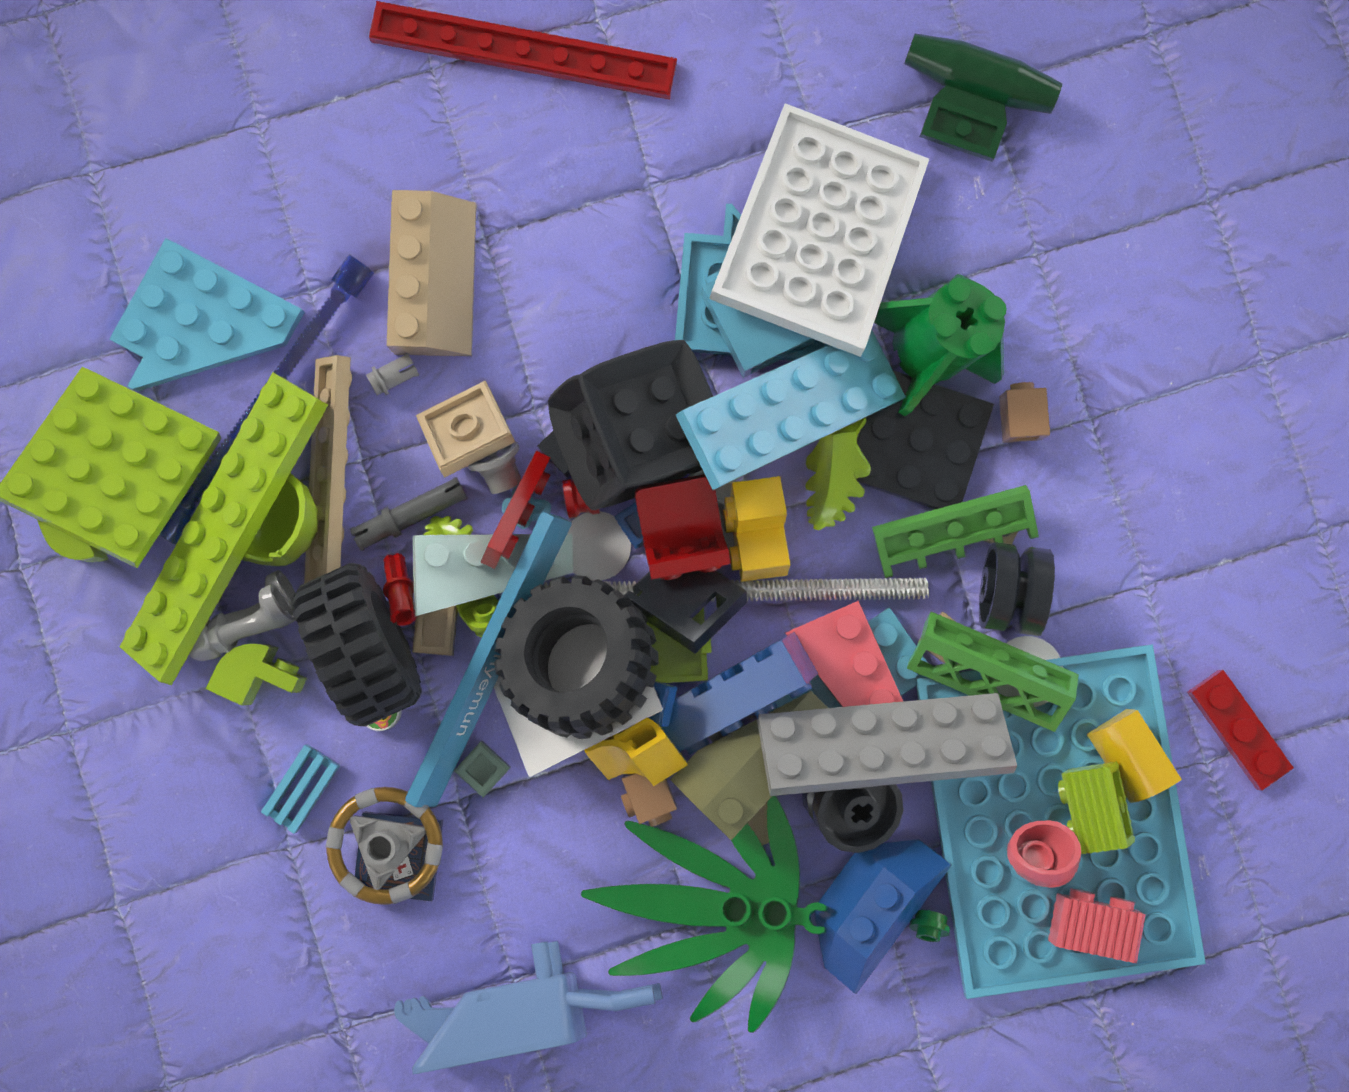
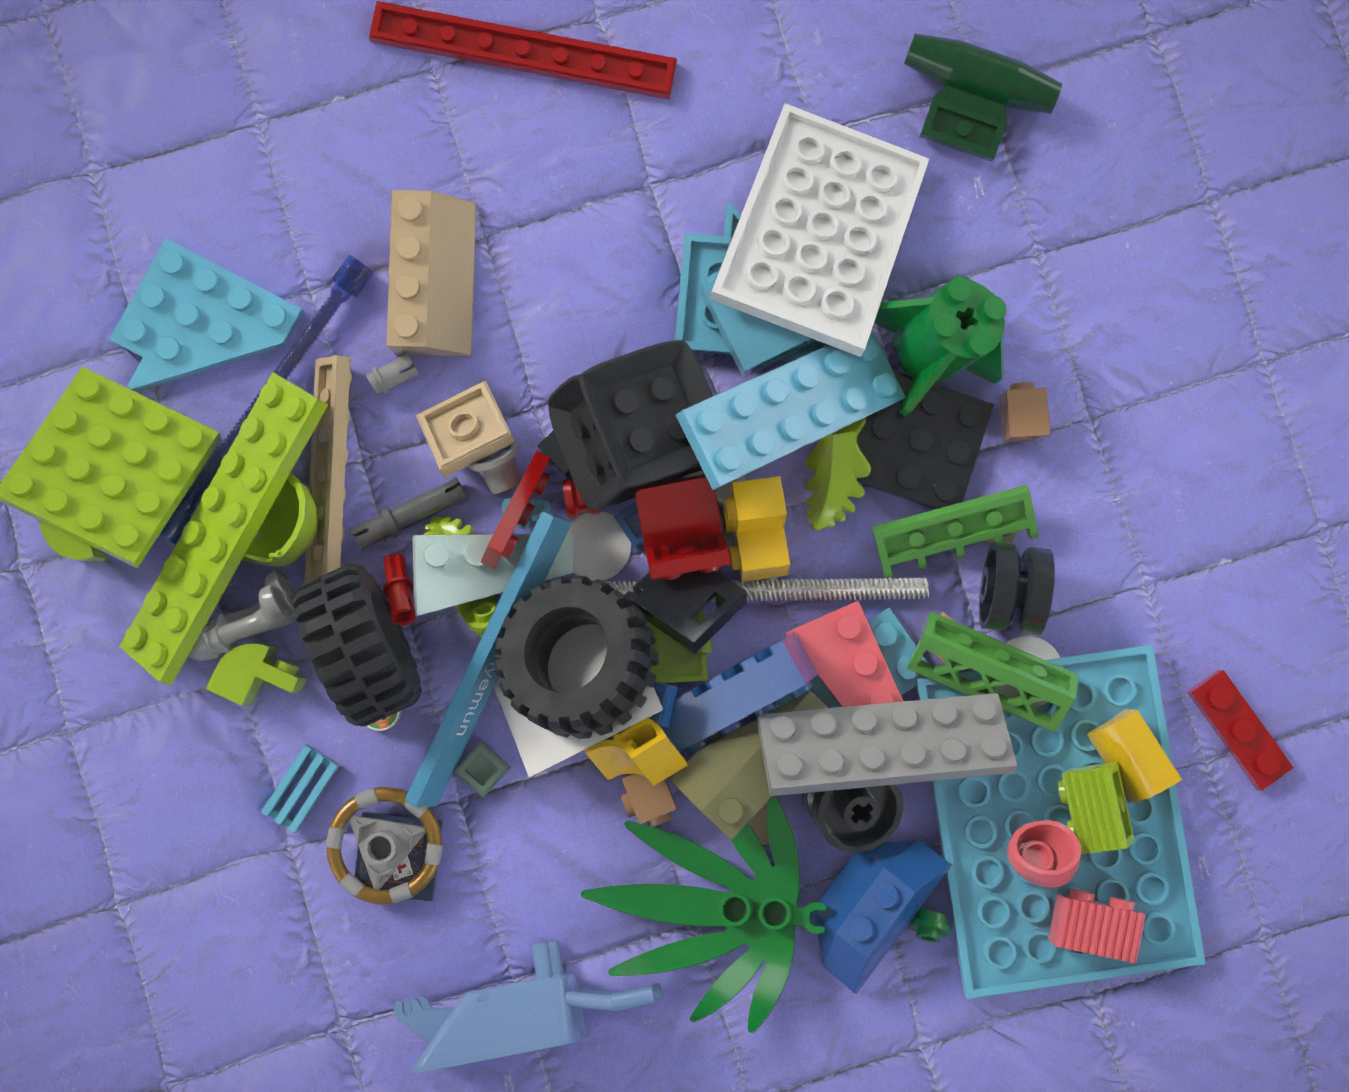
tan tile [413,605,458,656] -> none

